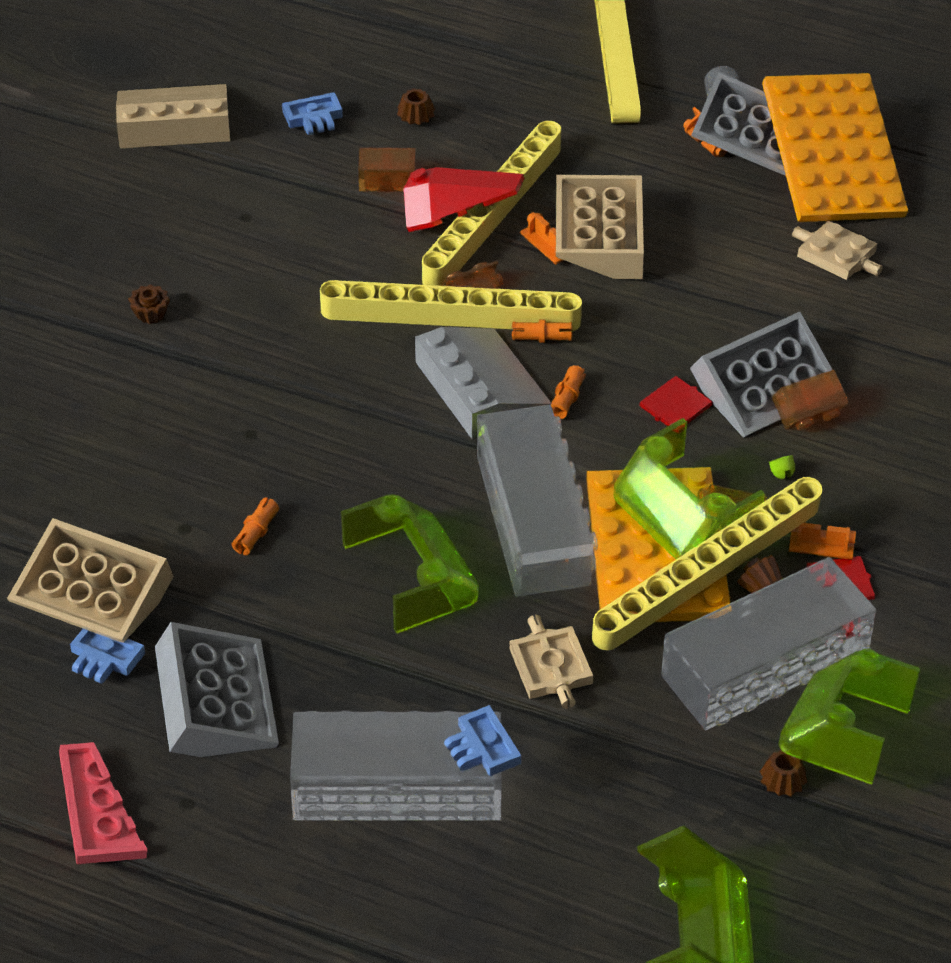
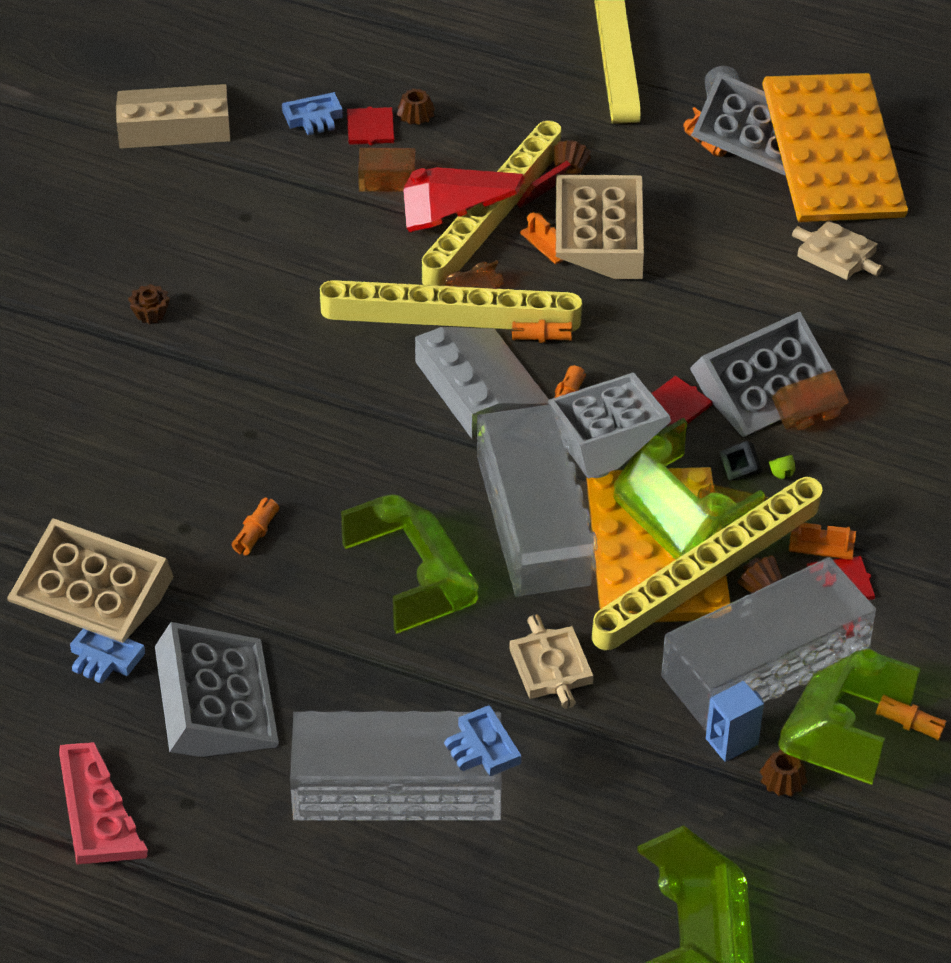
none -> red piece [347,106,394,145]
none -> red piece [517,161,571,208]
none -> light grey slope [547,372,671,479]
none -> reddish brown piece [553,140,591,175]
none -> medium blue brick [706,681,764,762]
none -> black slope [719,441,763,481]
none -> orange pin [875,694,947,741]

